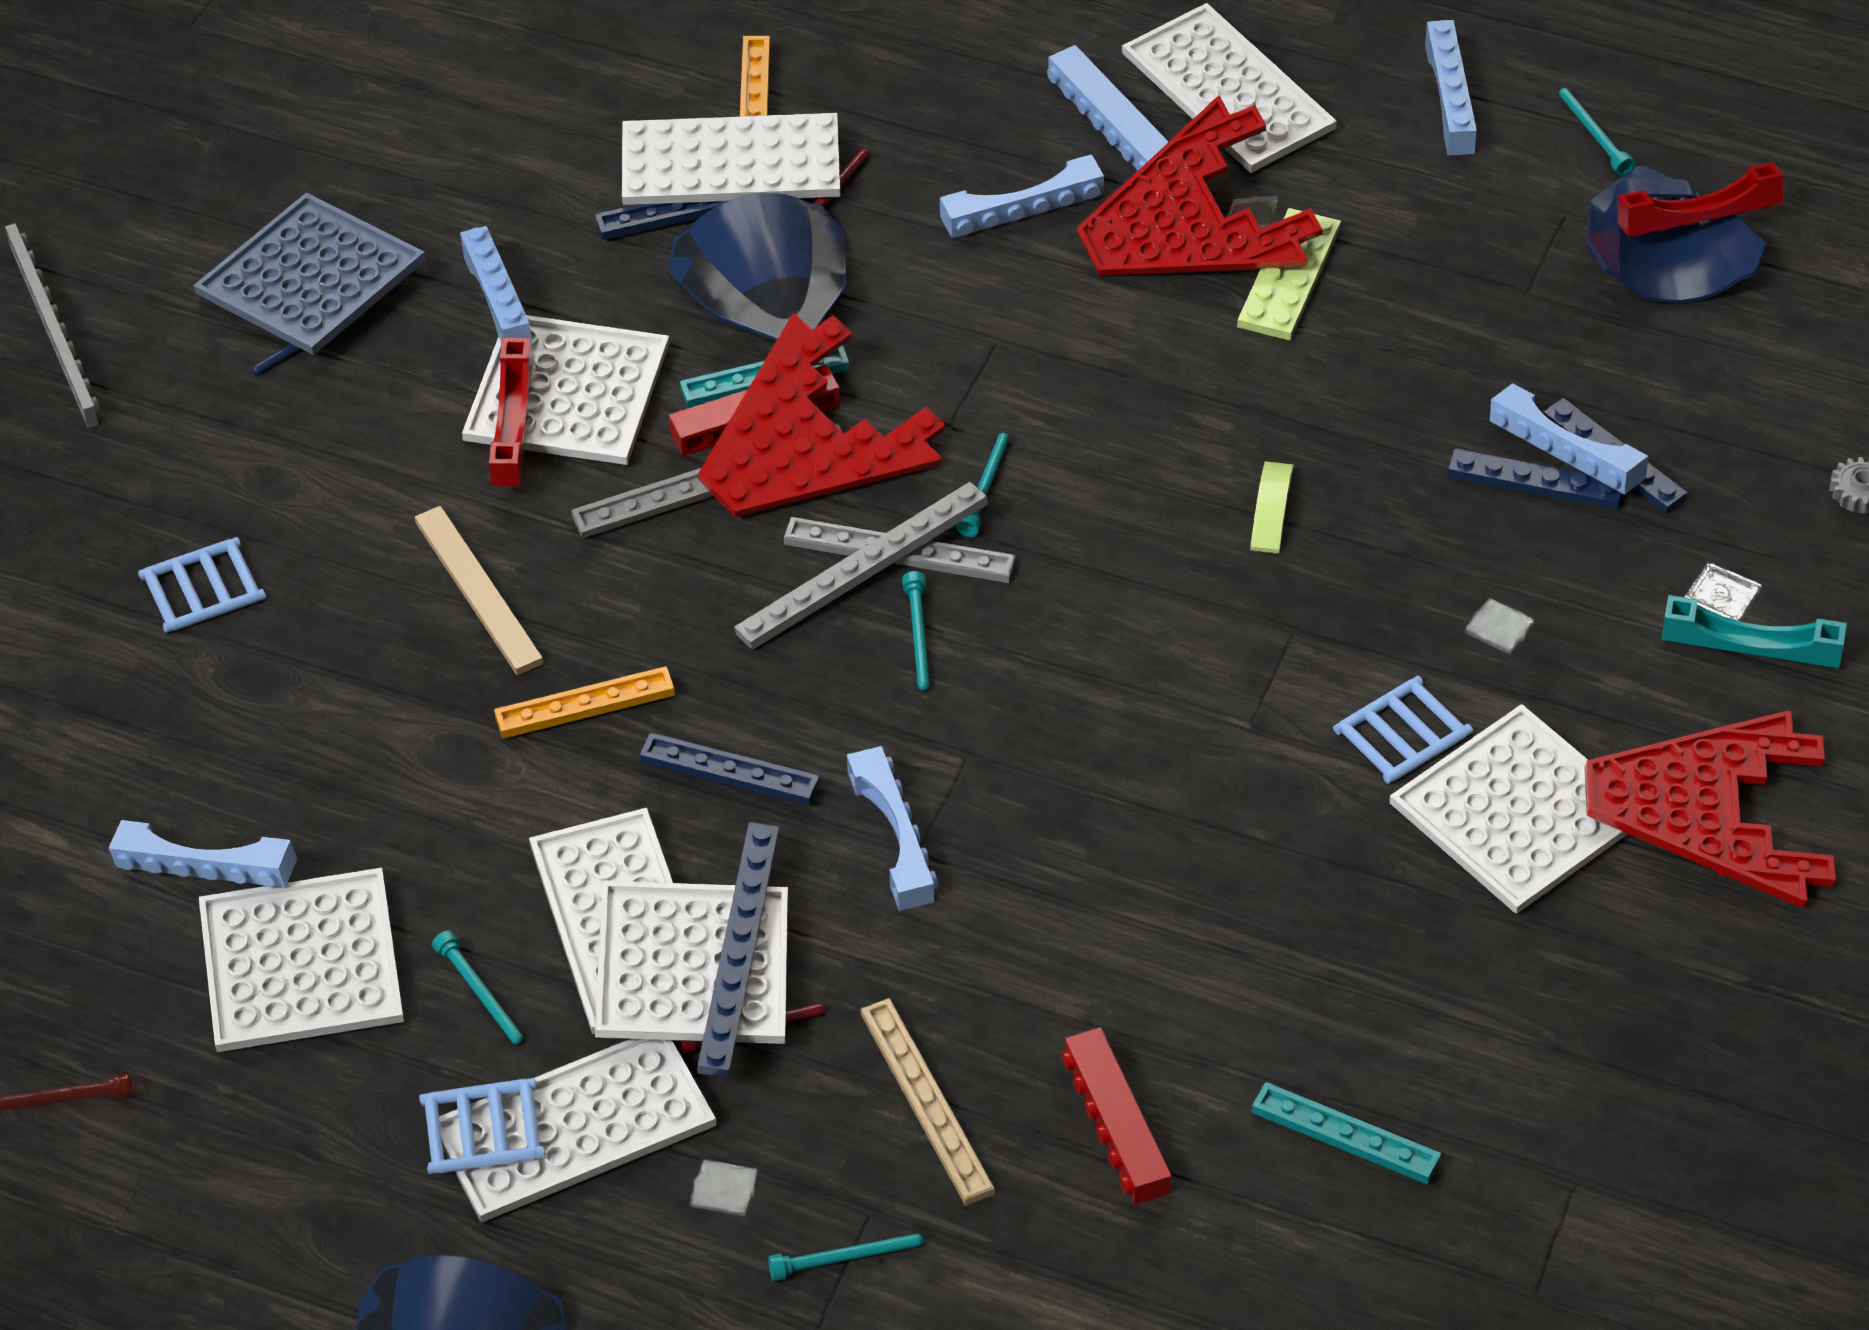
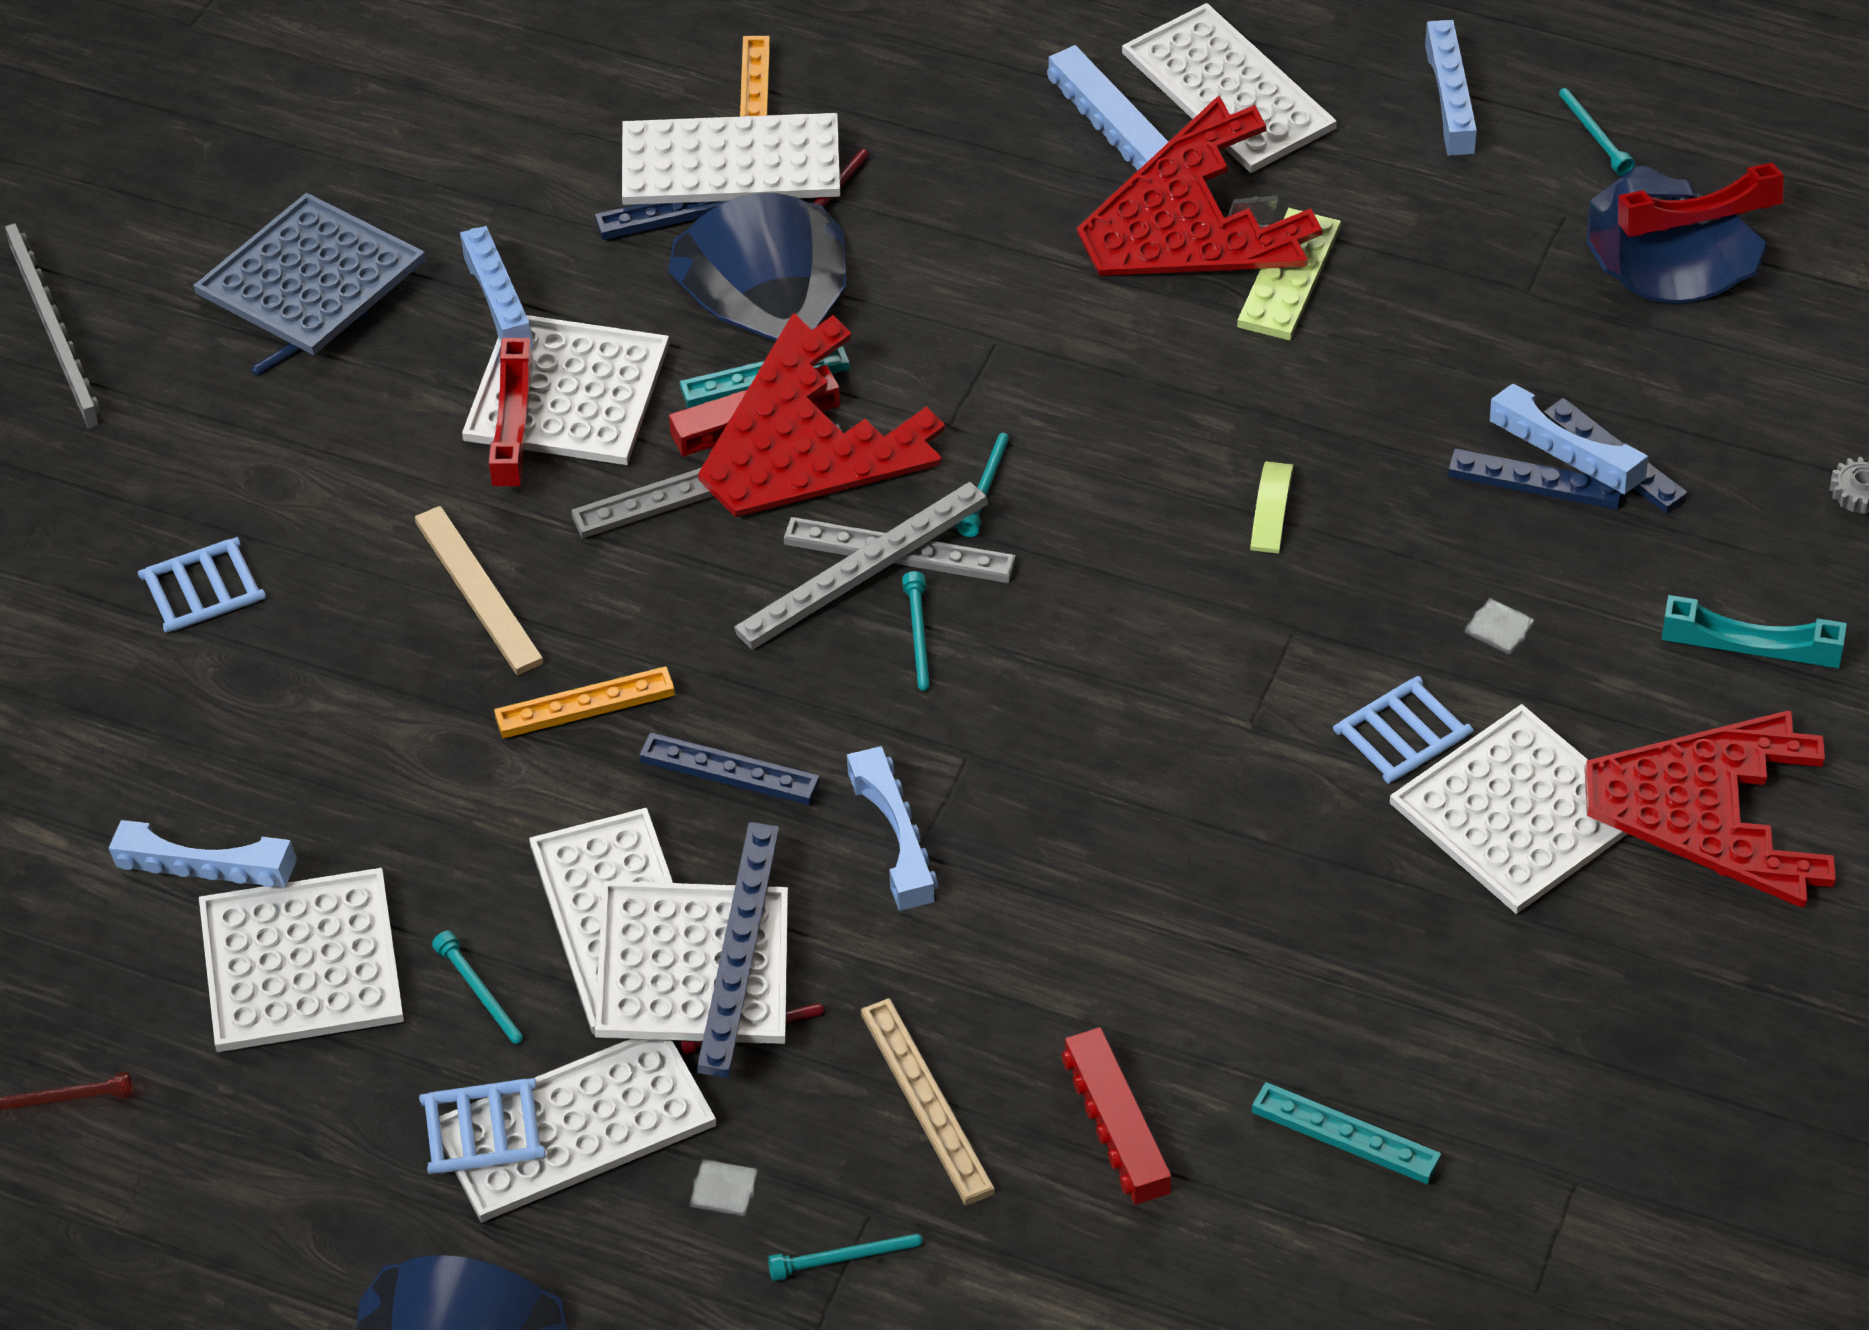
light blue arch [940,154,1104,238] -> none
clear tile [1684,562,1761,621] -> none

